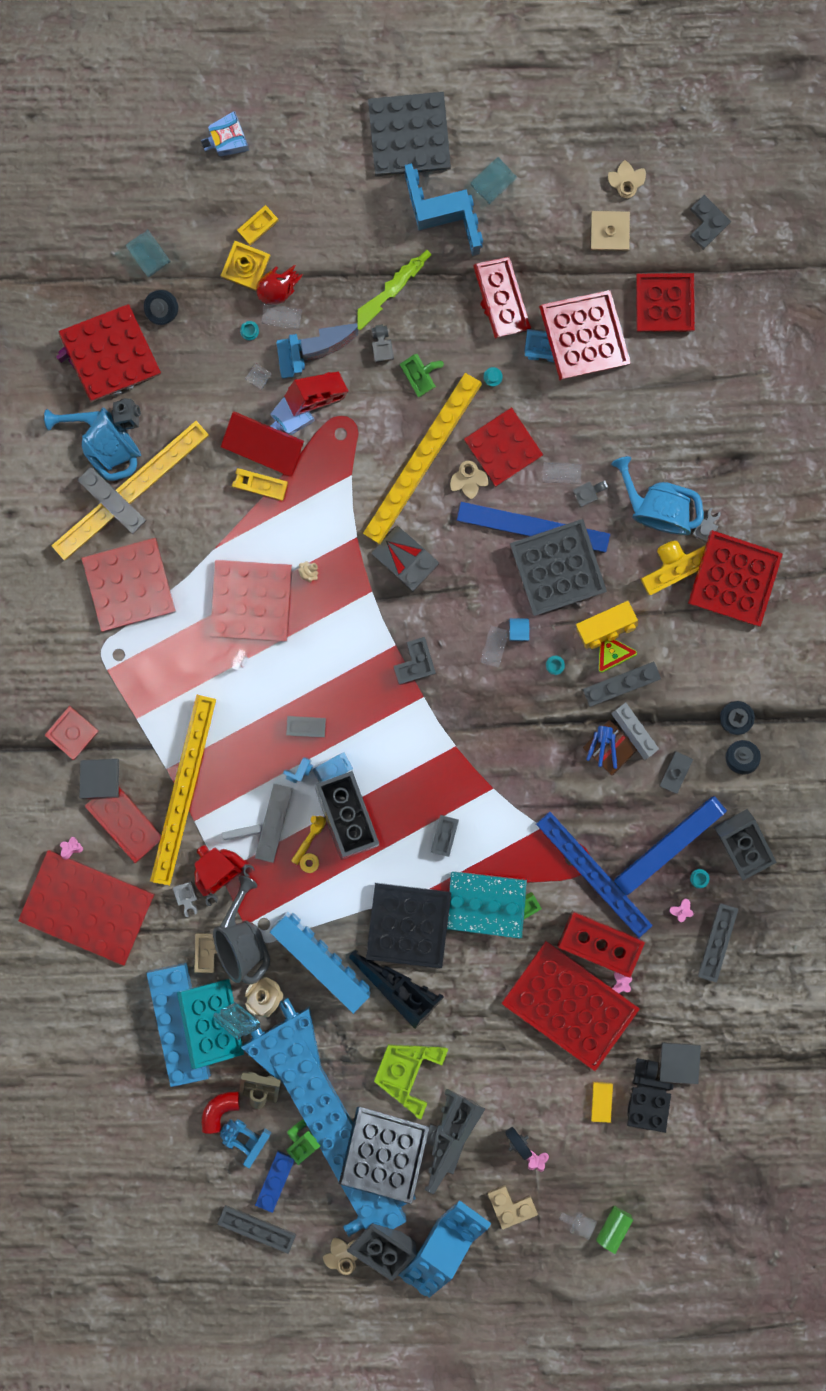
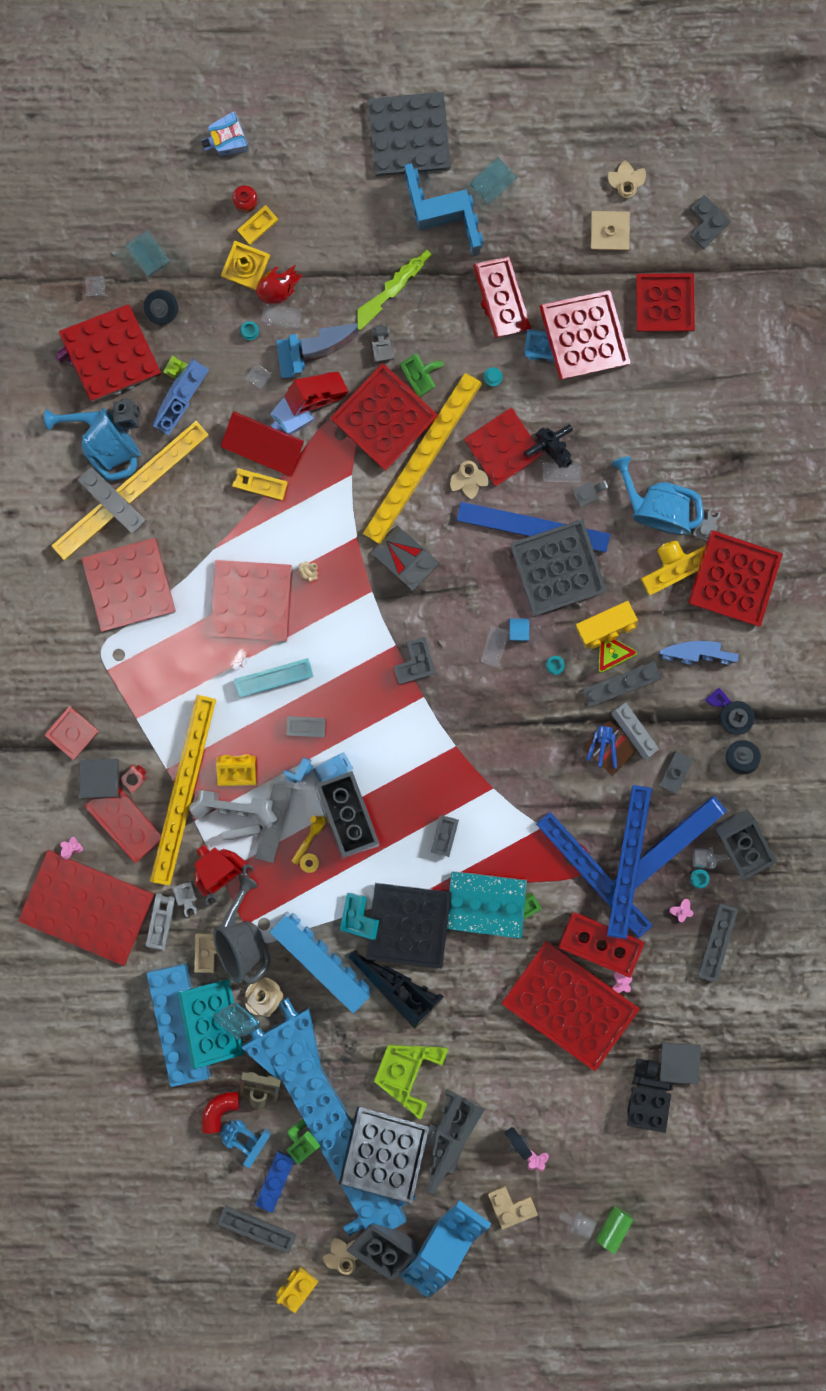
yellow tile [591,1082,613,1123] -> none
none -> clear plate [85,276,106,298]
none -> bracket [120,764,148,793]
none -> light grey plate [146,893,176,950]
none -> medium blue slope [153,358,209,435]
none -> lime tile [163,356,188,379]
none -> light grey plate [189,790,277,829]
none -> yellow bracket [216,754,256,786]
none -> red head [232,185,258,213]
none -> plate [234,658,314,698]
none -> yellow bracket [276,1267,318,1313]
none -> red plate [330,363,438,472]
none -> teal plate [340,893,379,940]
none -> black piece [523,424,573,468]
none -> blue tile [607,785,652,940]
none -> medium blue slope [658,641,739,665]
none -> clear piece [692,847,729,869]
none -> dark purple tile [704,688,731,707]

